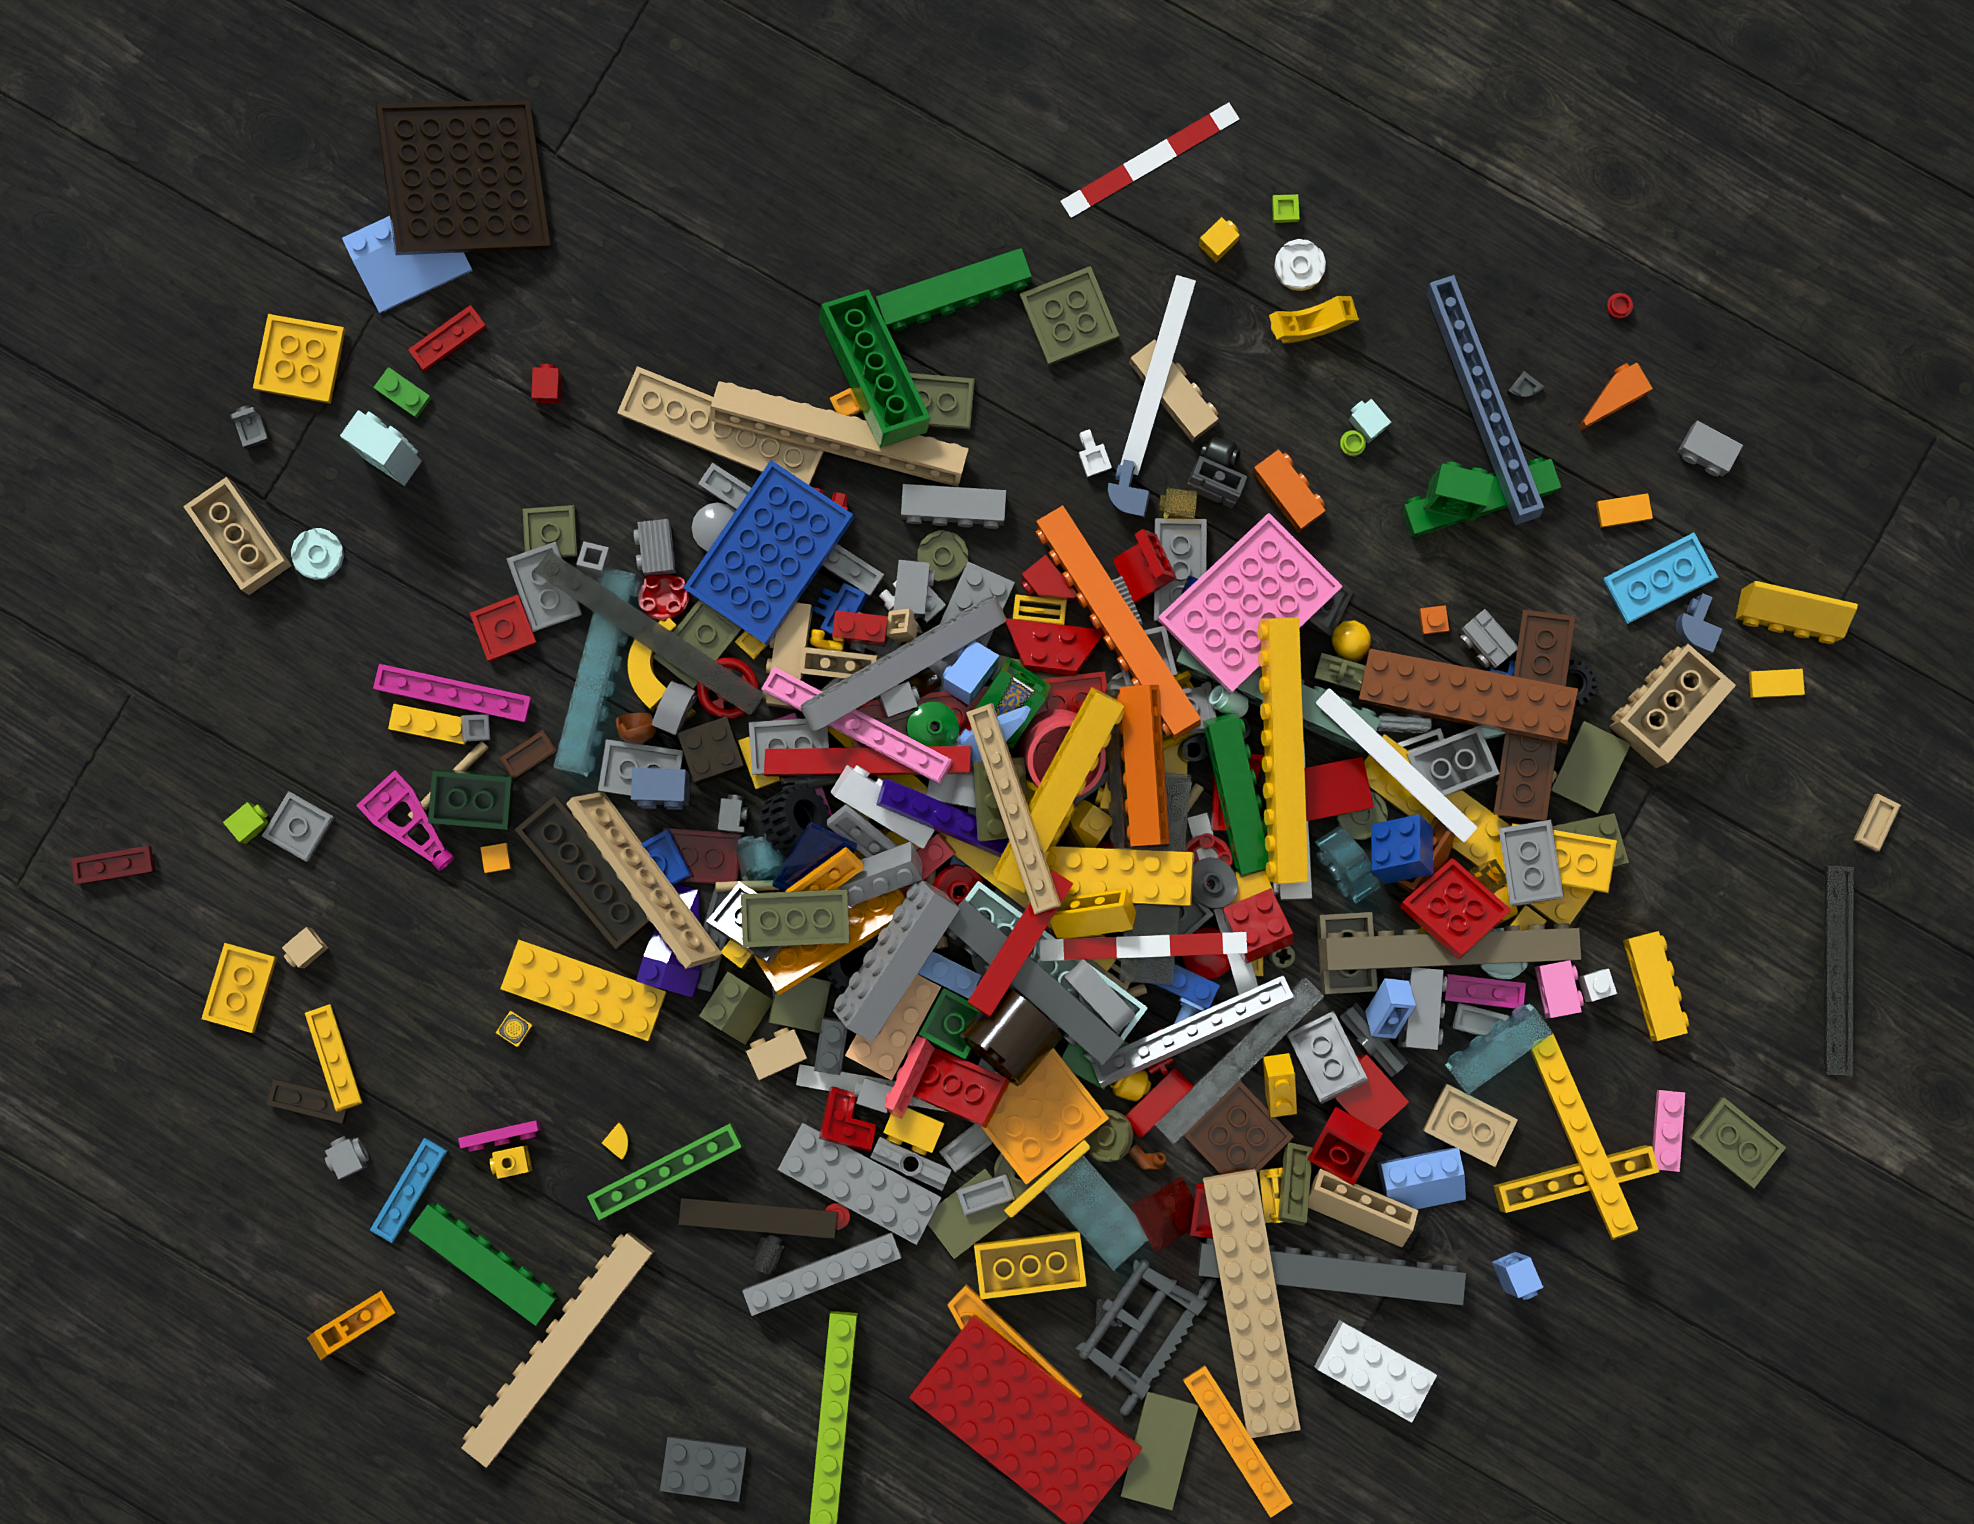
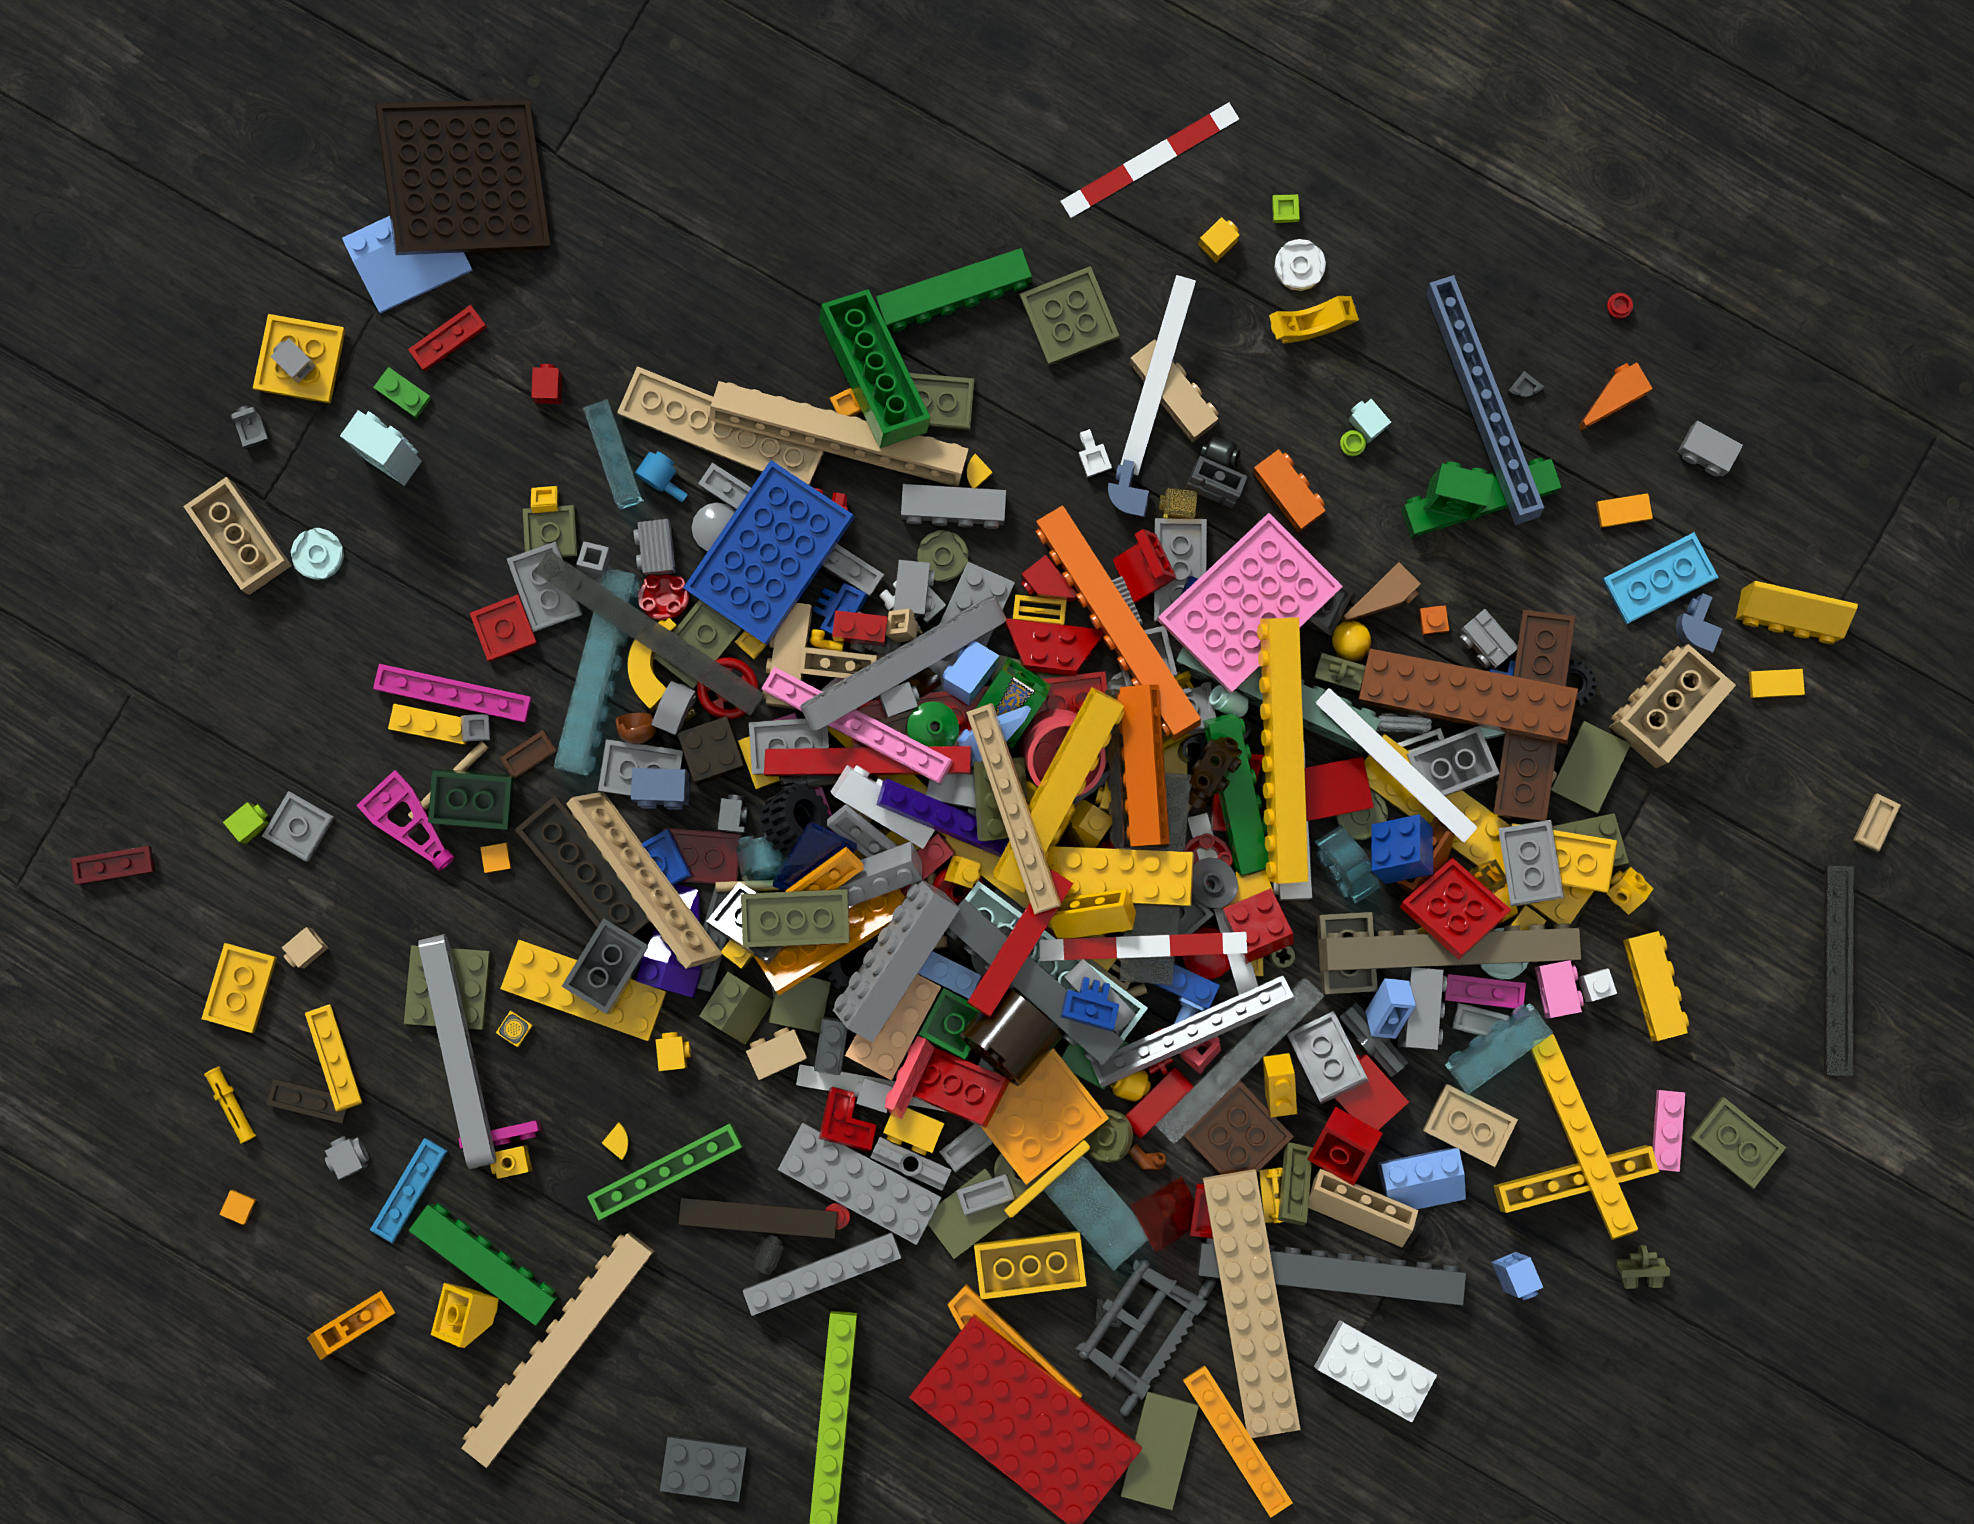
none -> yellow pin [204,1066,256,1144]
none -> light orange tile [220,1190,256,1225]
none -> light grey brick [270,338,316,383]
none -> olive plate [404,945,491,1030]
none -> light grey beam [418,934,496,1169]
none -> yellow slope [431,1283,499,1348]
none -> yellow tile [531,486,558,513]
none -> dark grey slope [561,918,649,1014]
none -> clear light blue brick [583,399,644,510]
none -> dark azure piece [635,451,688,502]
none -> yellow brick [656,1032,691,1071]
none -> yellow brick [944,855,981,889]
none -> yellow tile [967,454,993,488]
none -> blue hinge [1061,977,1119,1031]
none -> coral brick [1180,1037,1221,1074]
none -> dark brown brick [1186,736,1242,809]
none -> medium nougat slope [1341,562,1421,622]
none -> yellow brick [1606,867,1654,915]
none -> olive hips [1616,1245,1670,1289]

